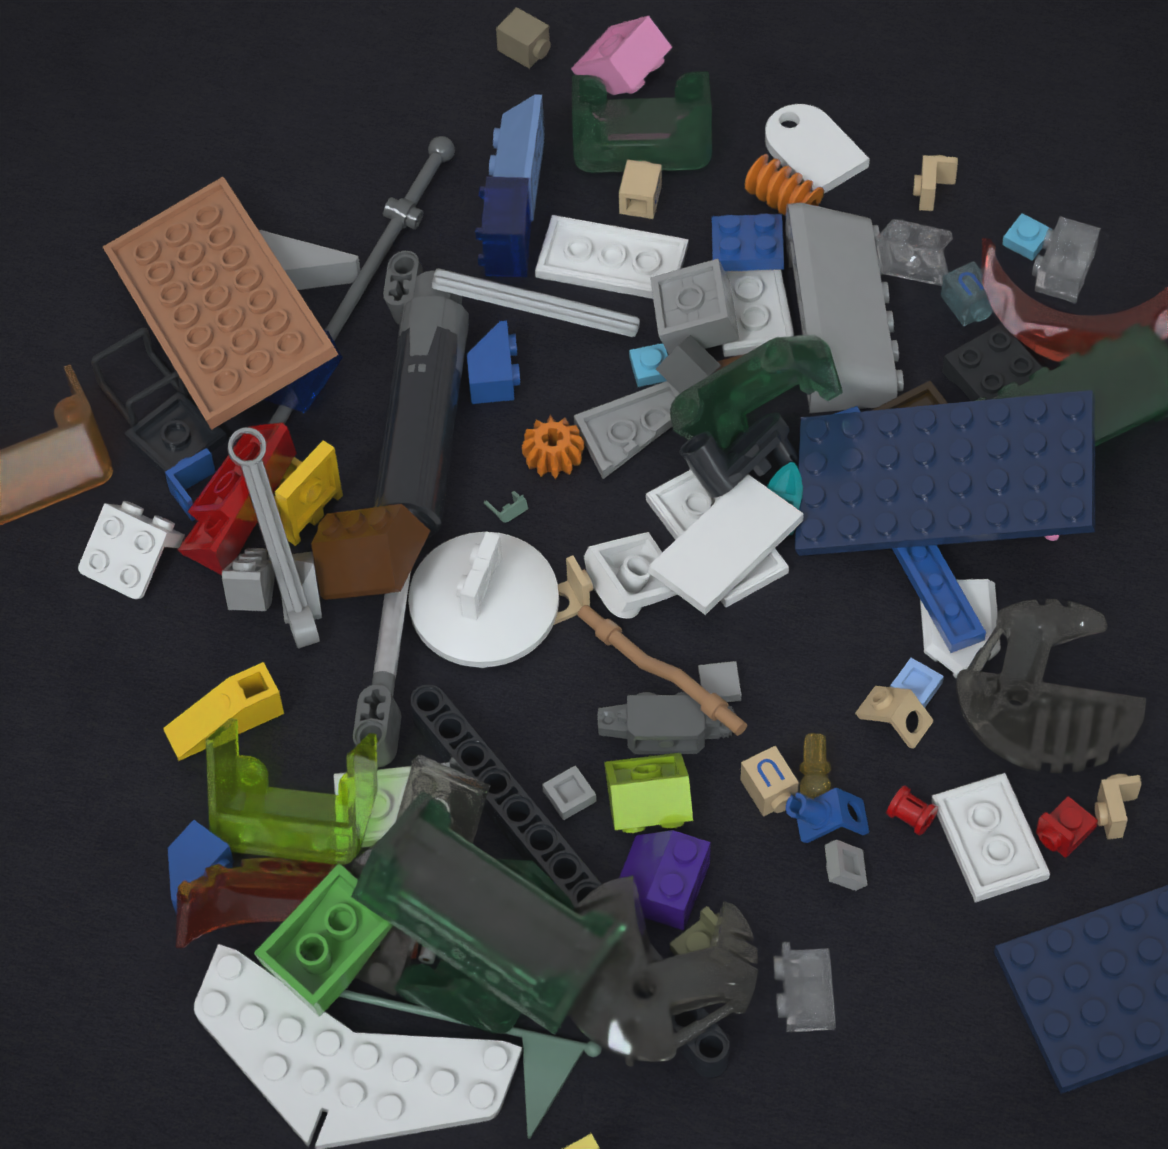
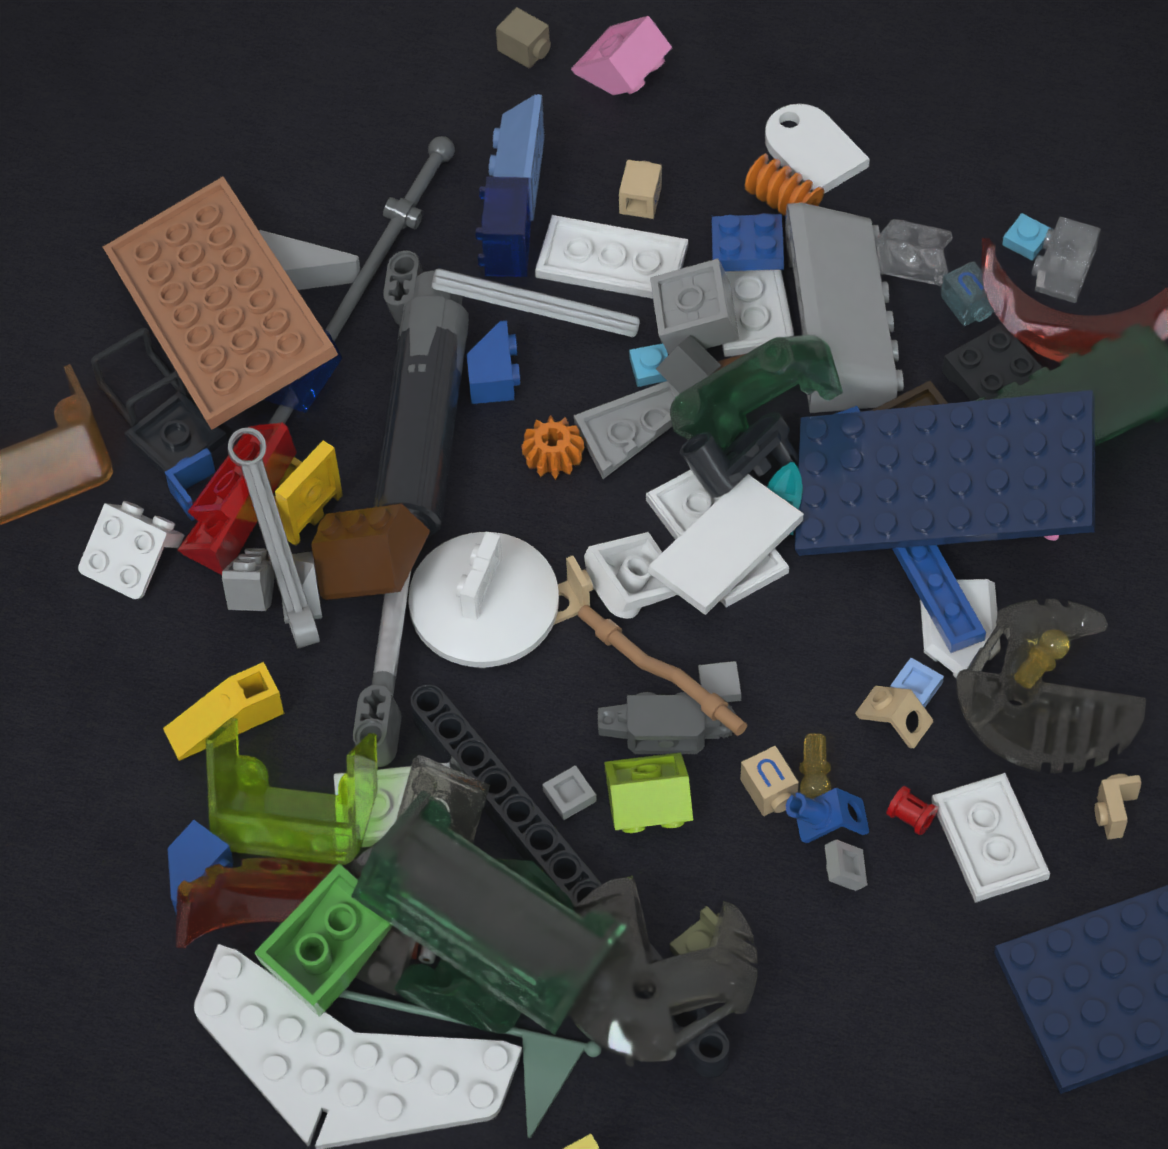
sand green piece [484,491,528,523] -> none
clear green windscreen [572,72,712,172] -> none
dark purple slope [612,830,711,931] -> none
clear bracket [774,942,836,1032] -> none
tan bracket [913,155,958,211] -> none
red bracket [1036,796,1098,858] -> none
none -> clear yellow axle [1014,629,1070,688]

